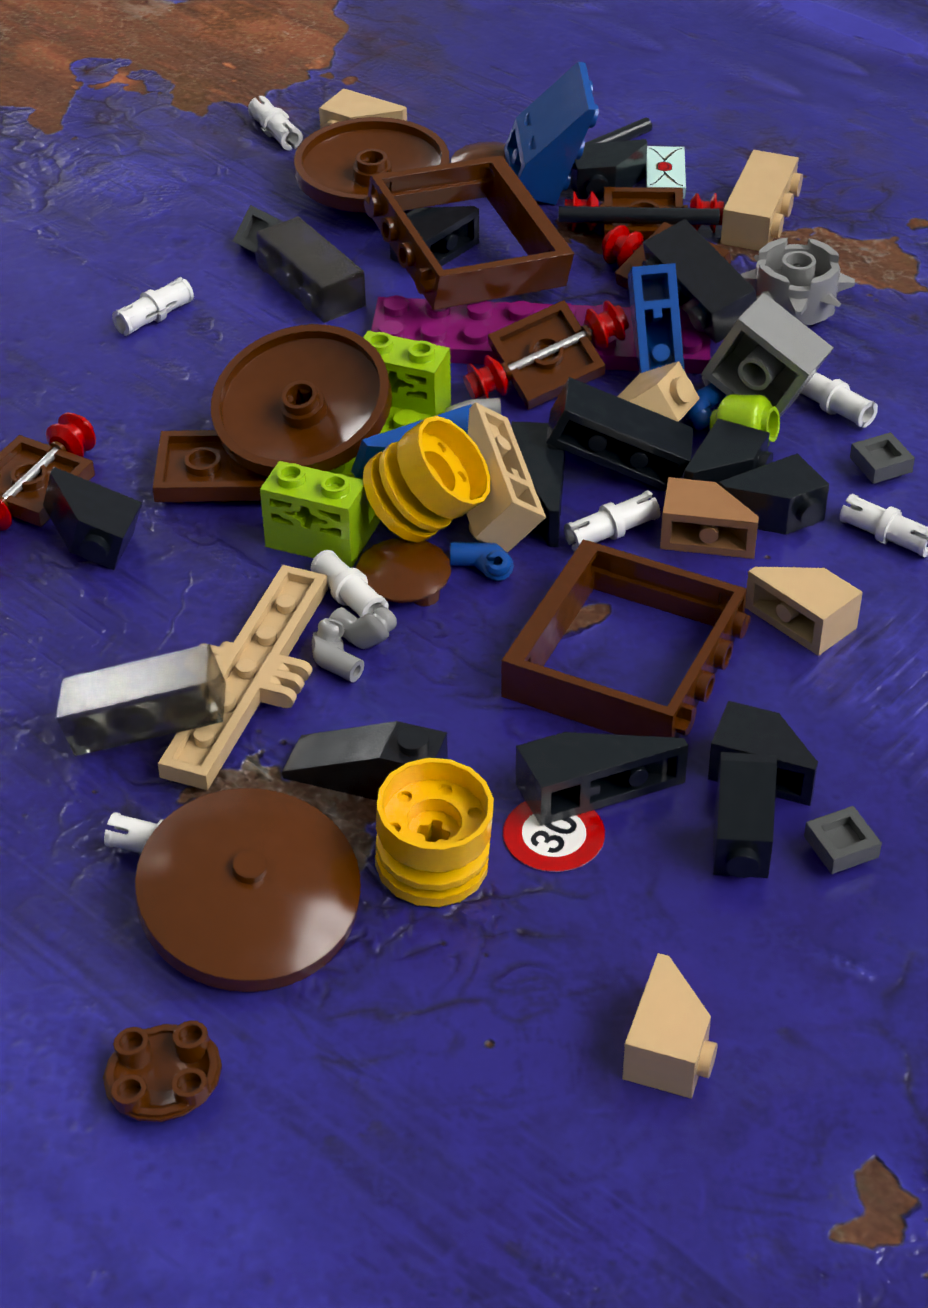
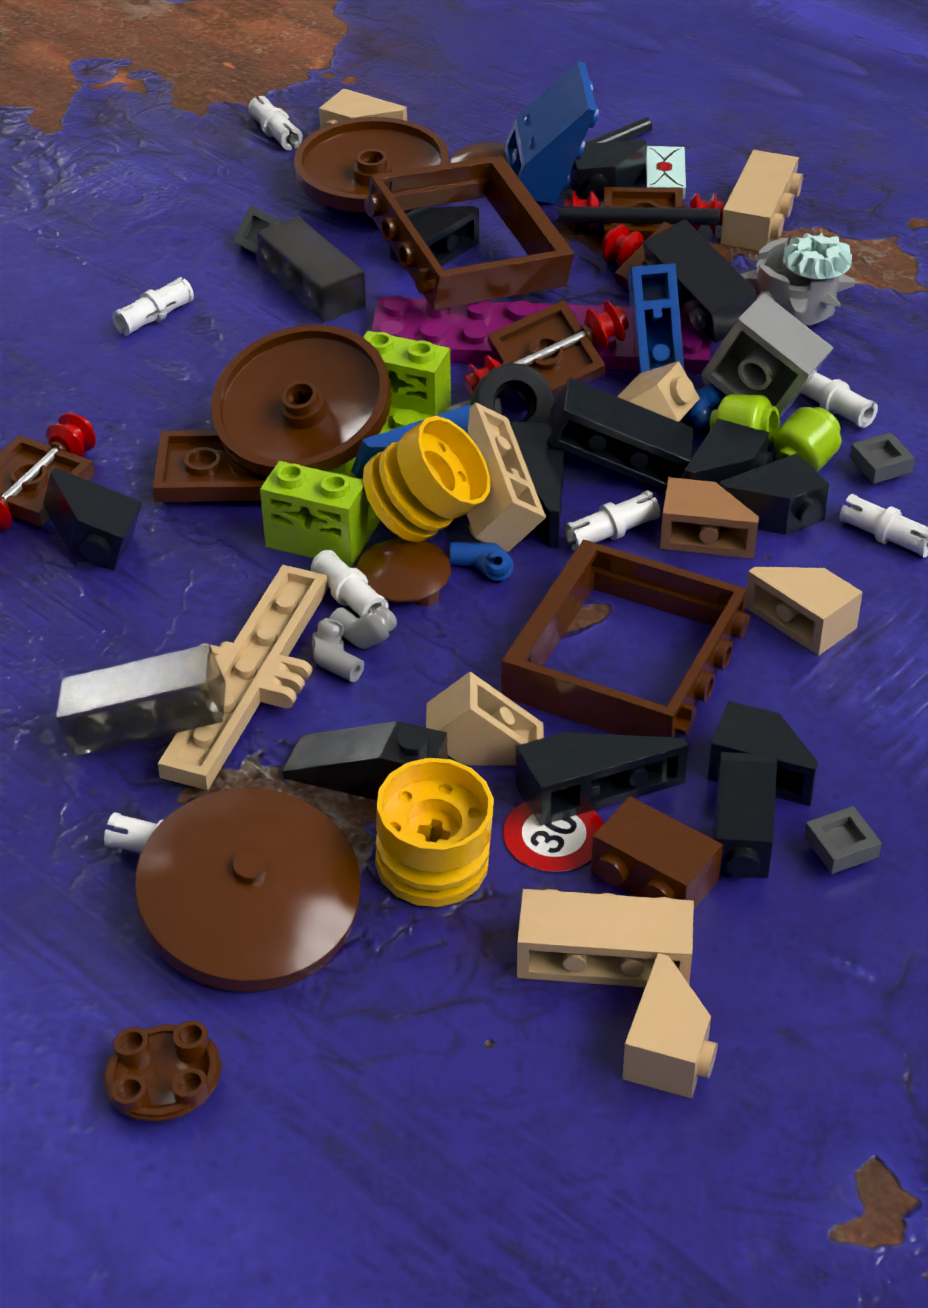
none -> tan slope [426,672,544,766]
none -> black tyre [470,363,554,425]
none -> tan brick [517,889,694,987]
none -> reddish brown brick [591,796,723,909]
none -> lime head [773,407,842,472]
none -> light aqua gear [783,233,852,280]

